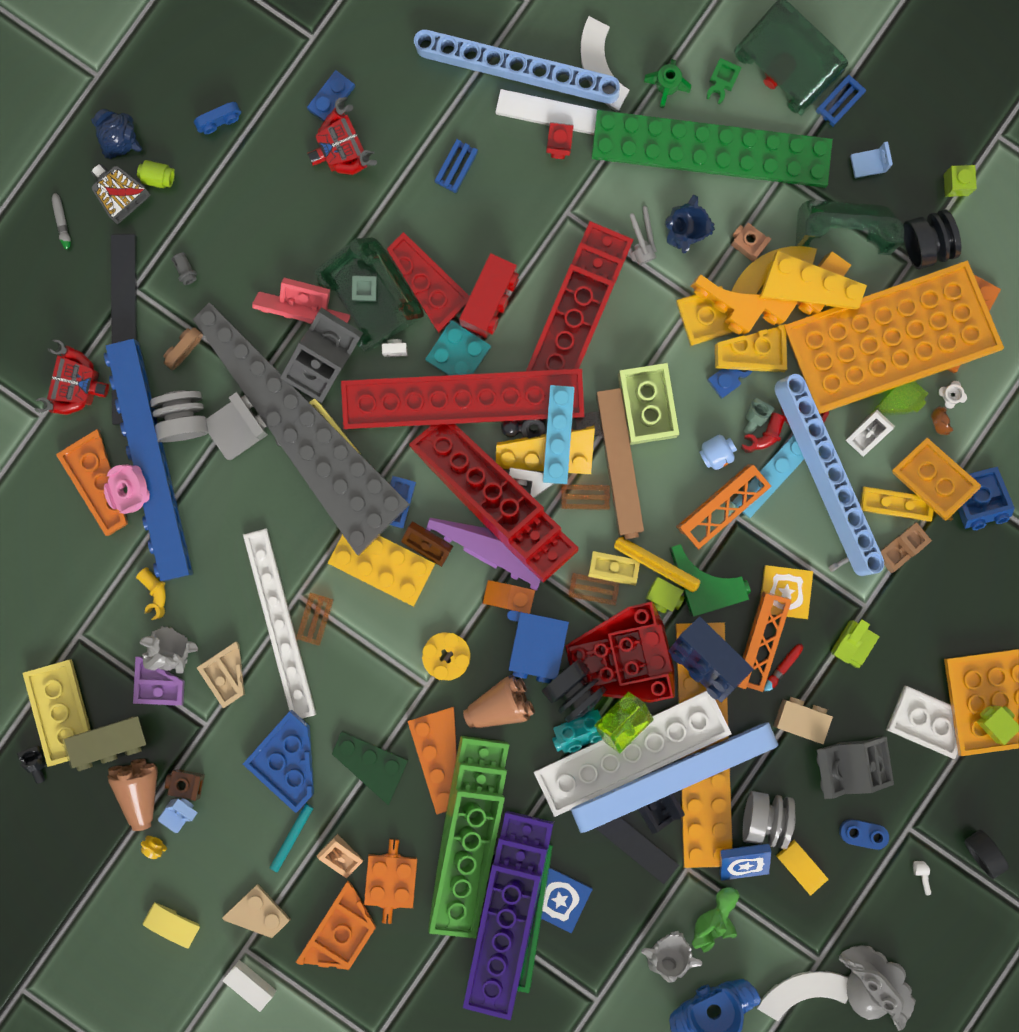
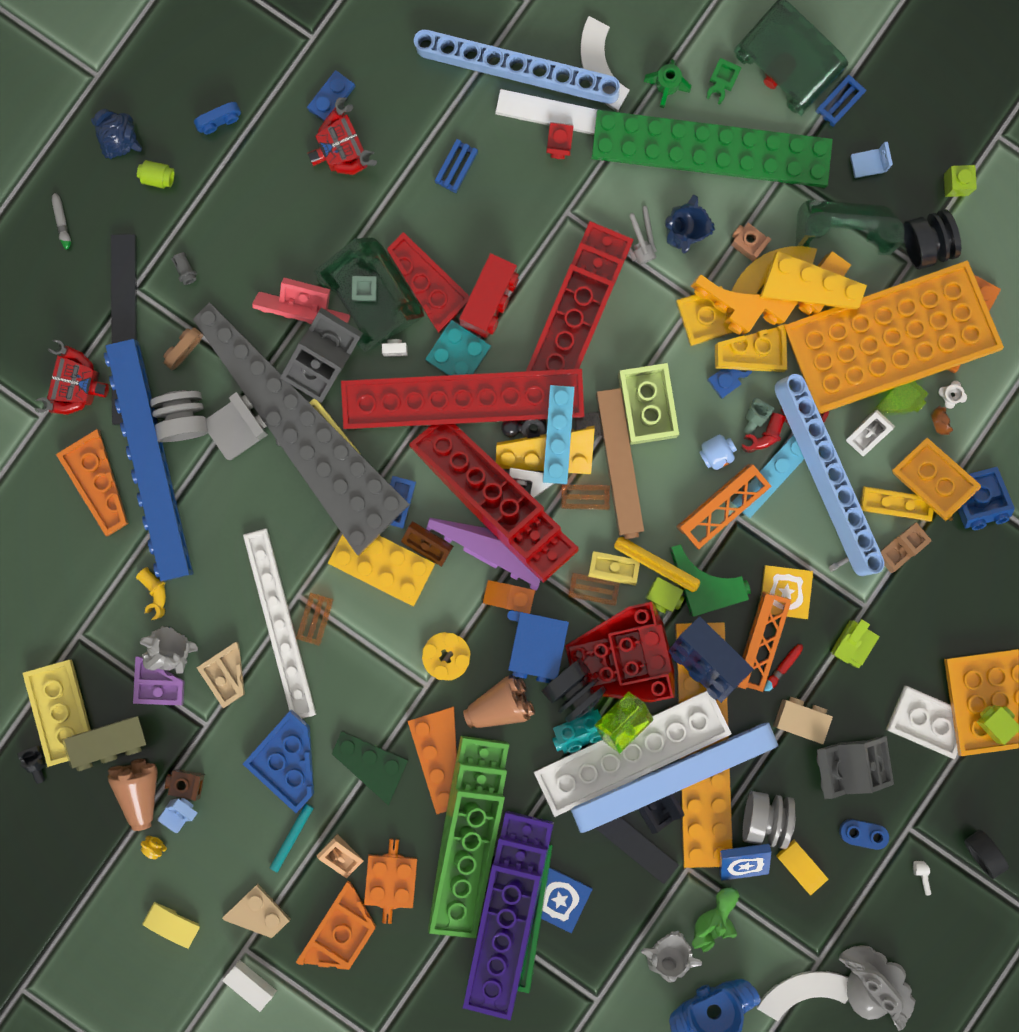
torso [91,164,151,225] -> none
bright pink plate [104,464,150,514] -> none

